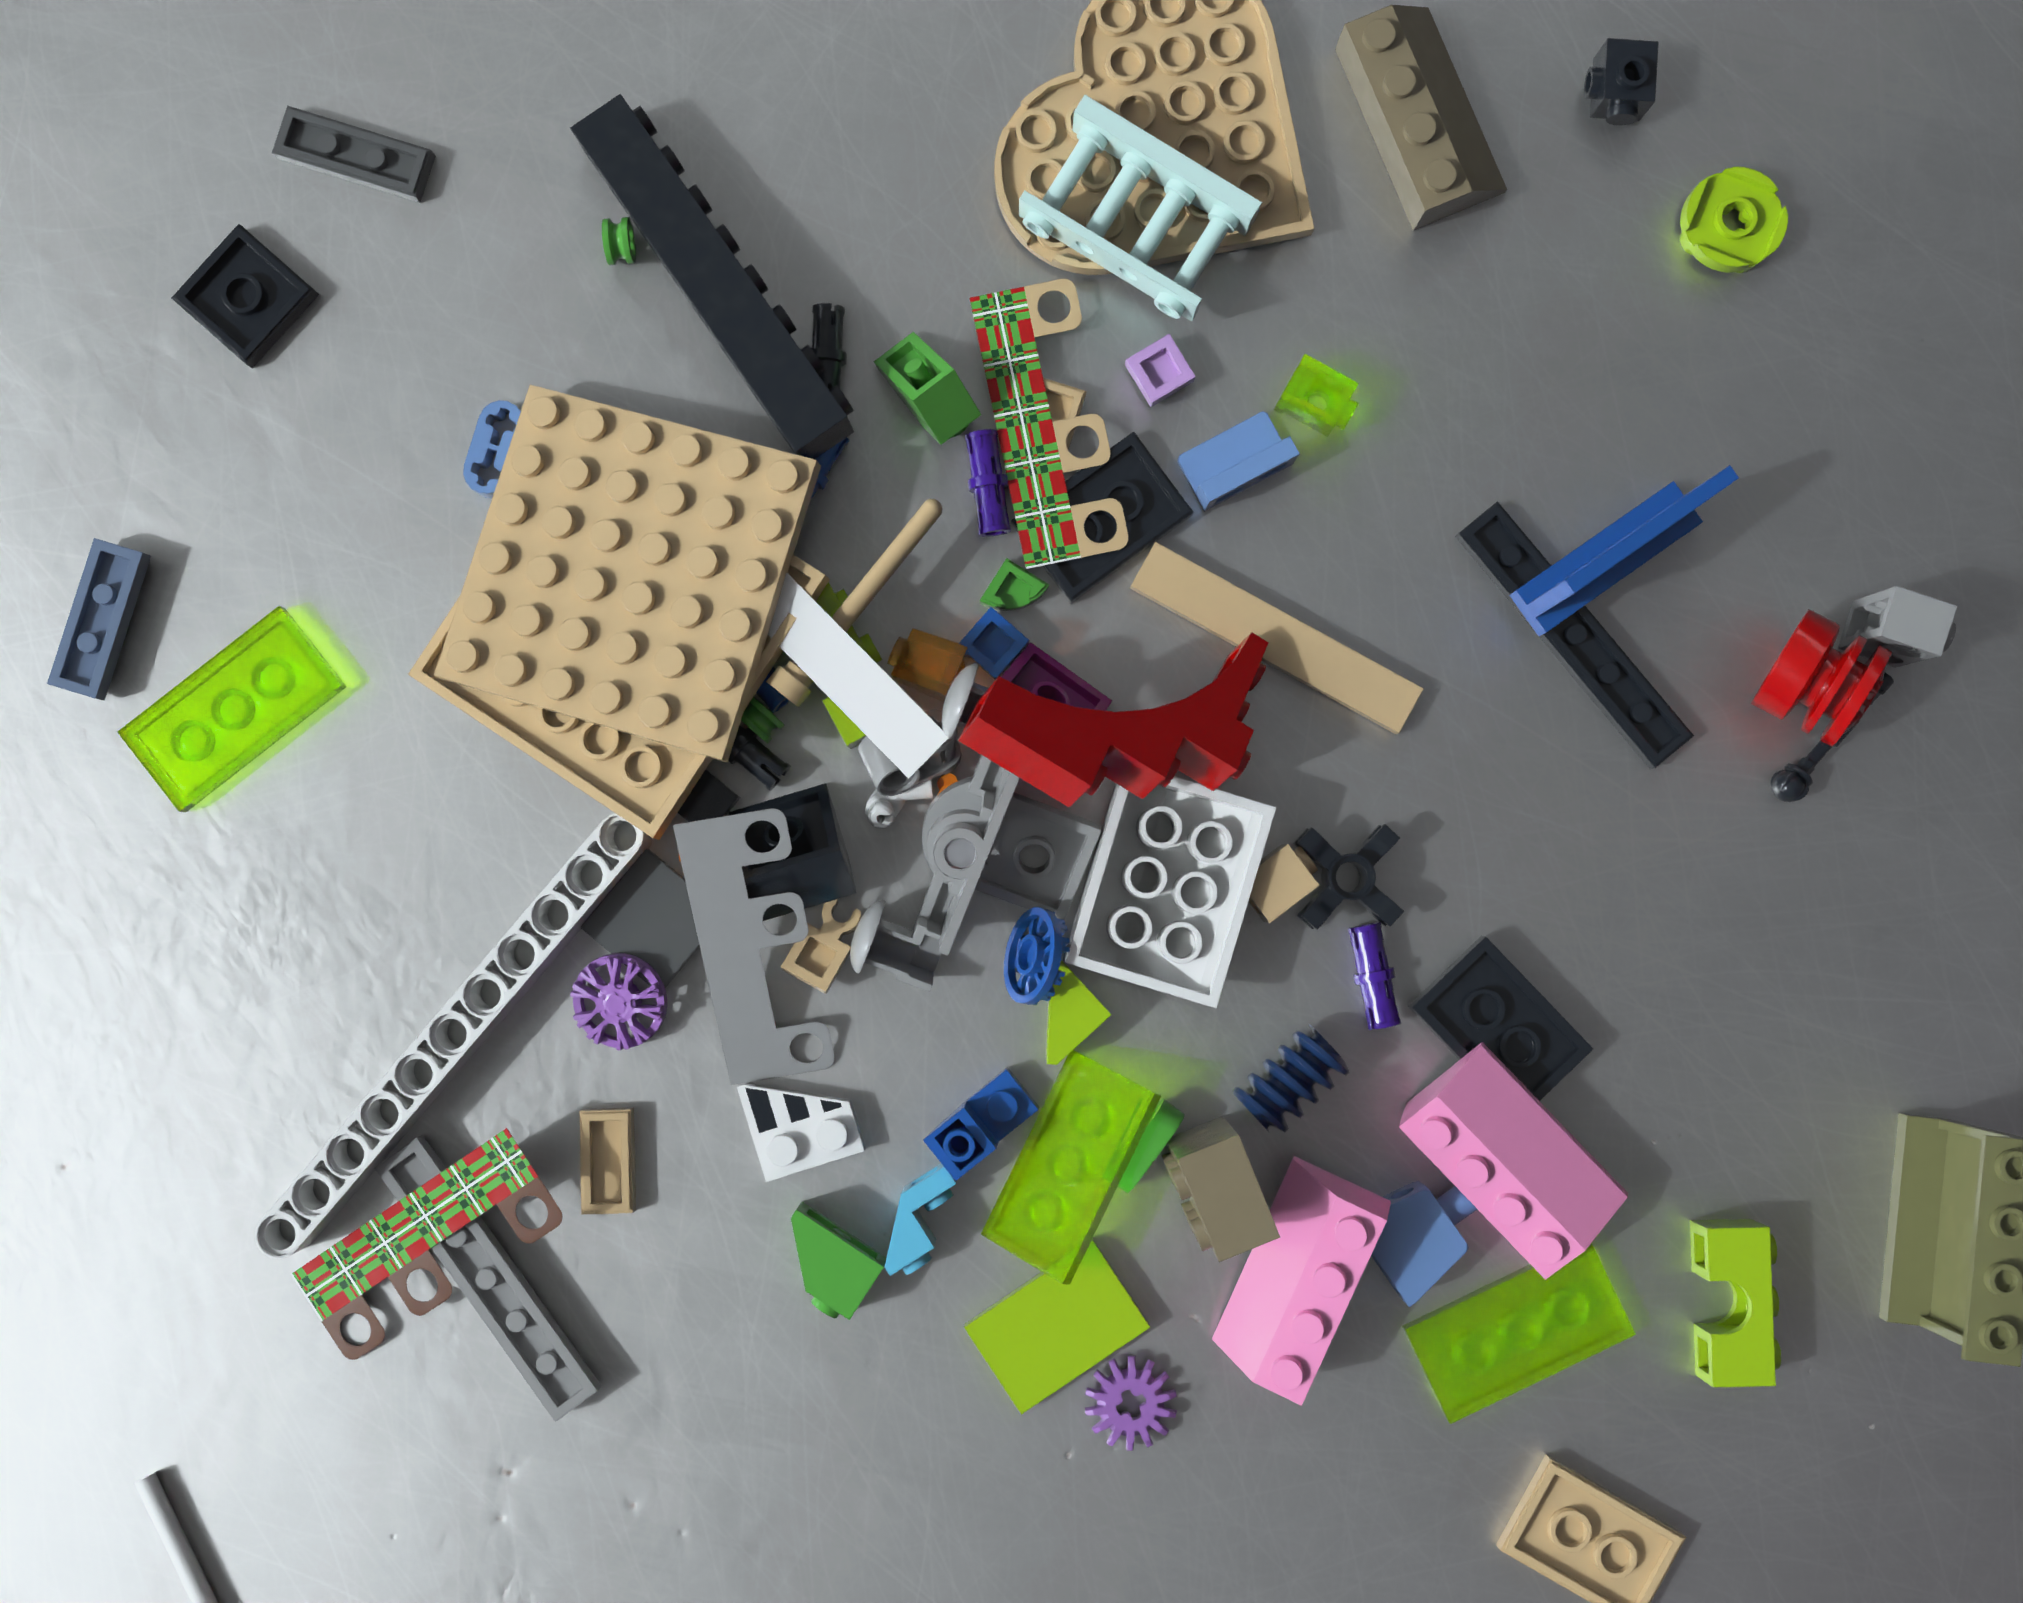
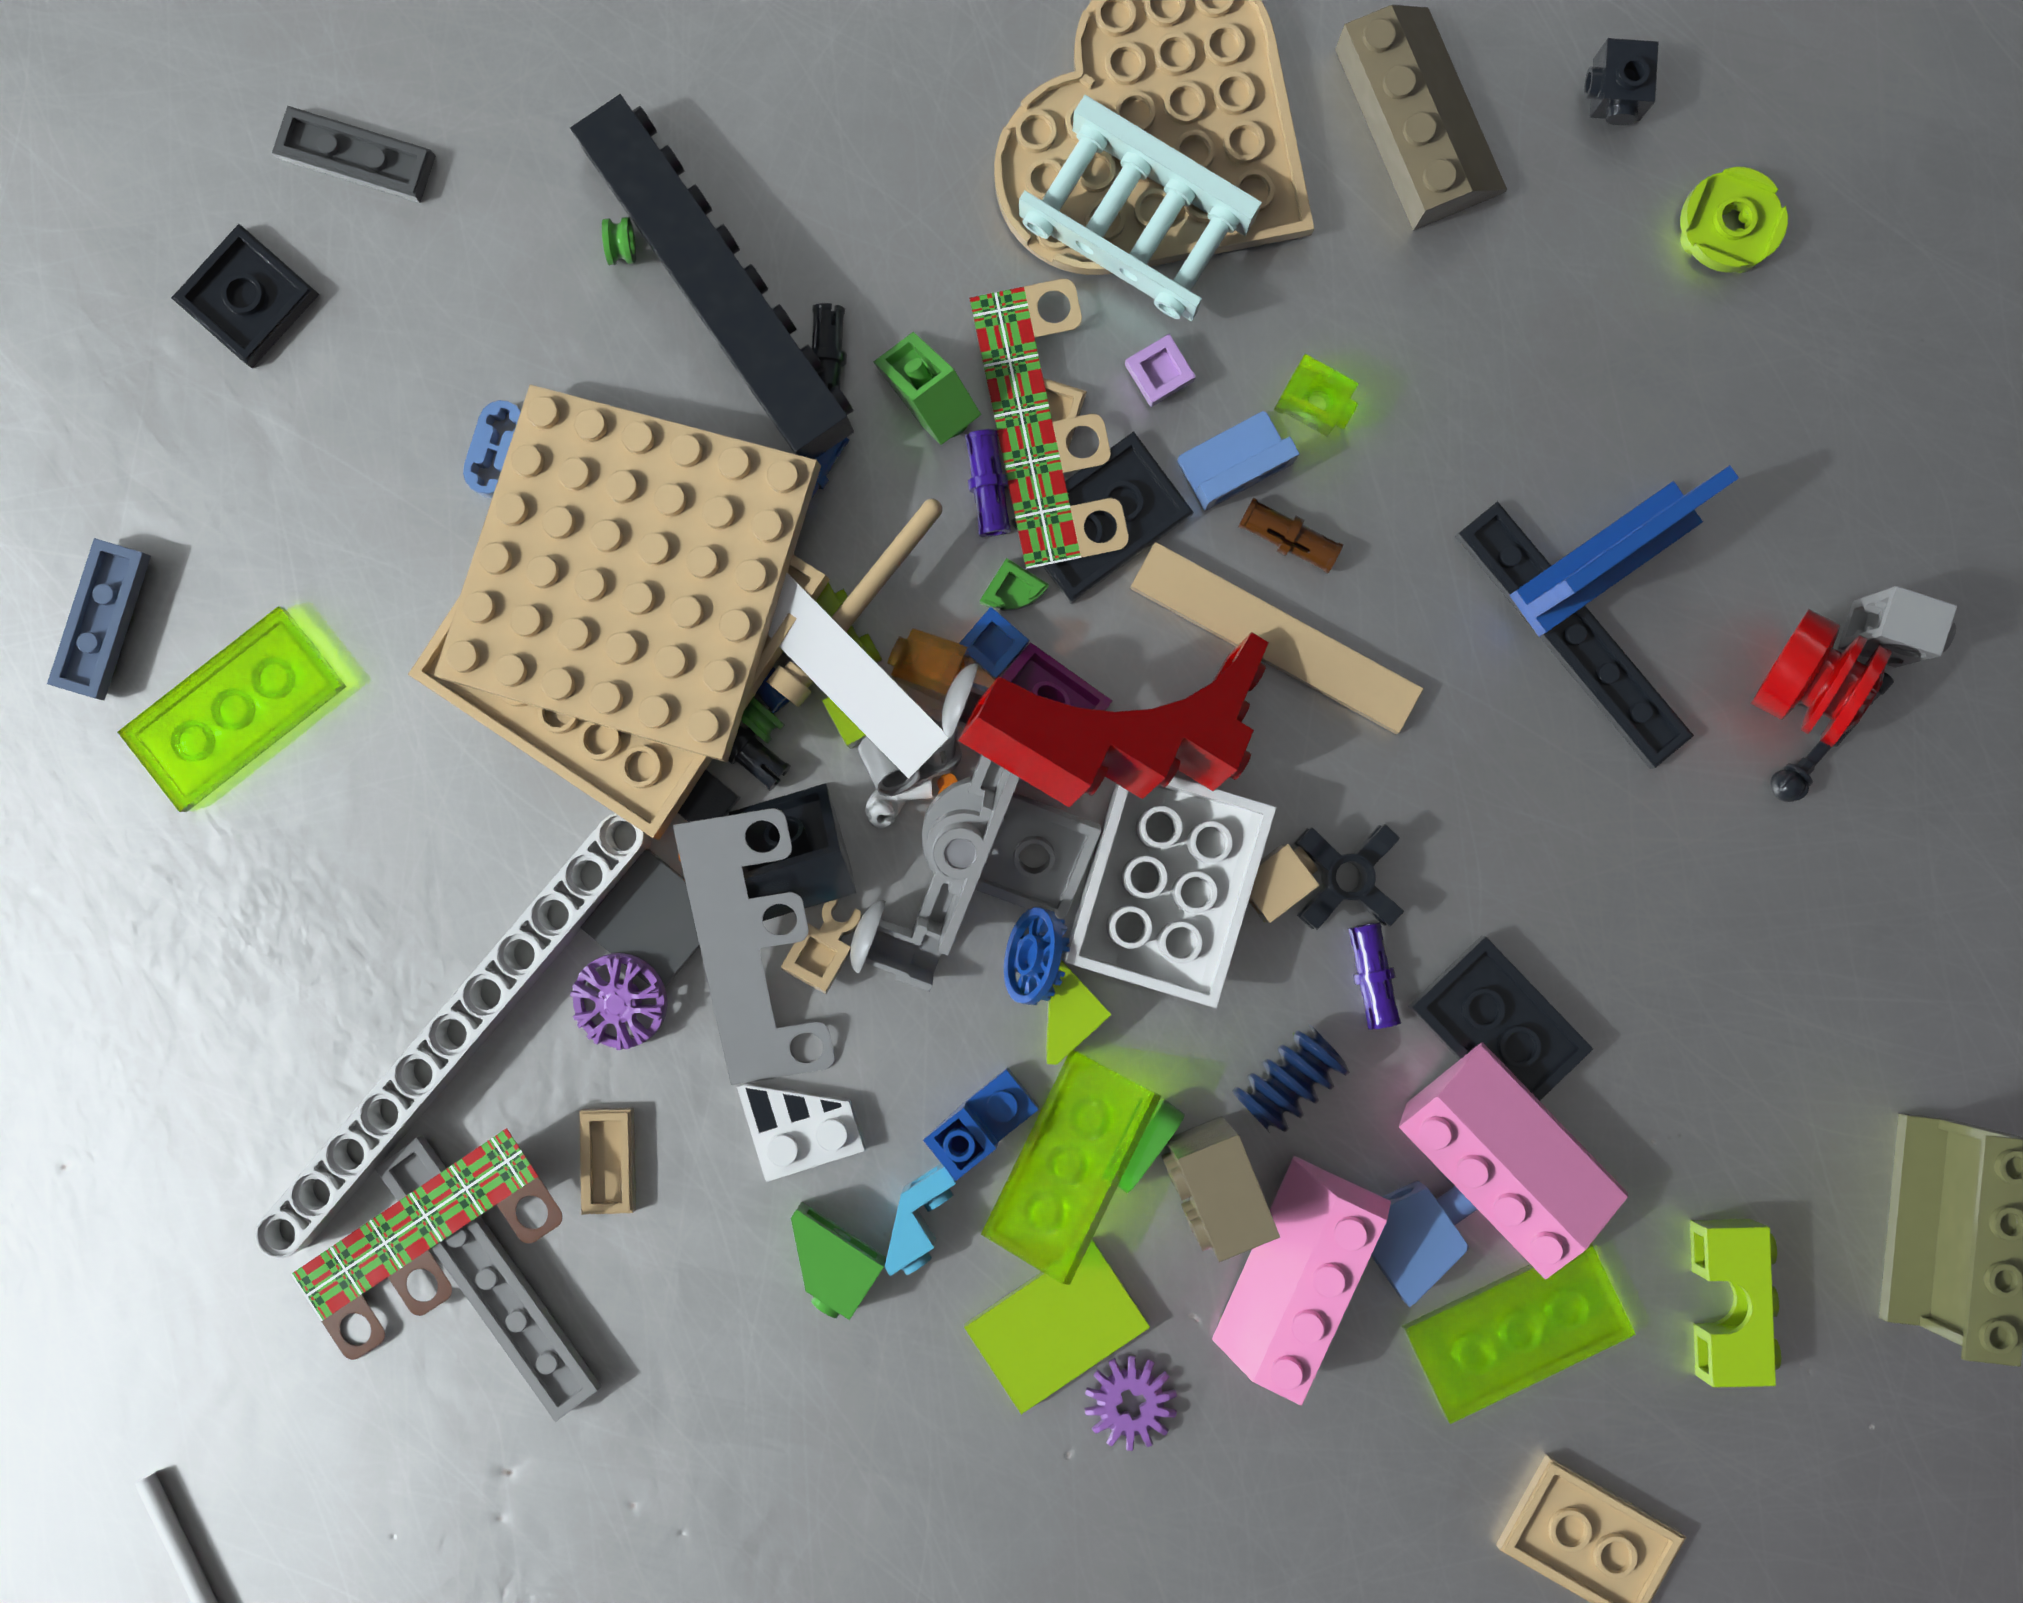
none -> reddish brown pin [1238,497,1344,574]

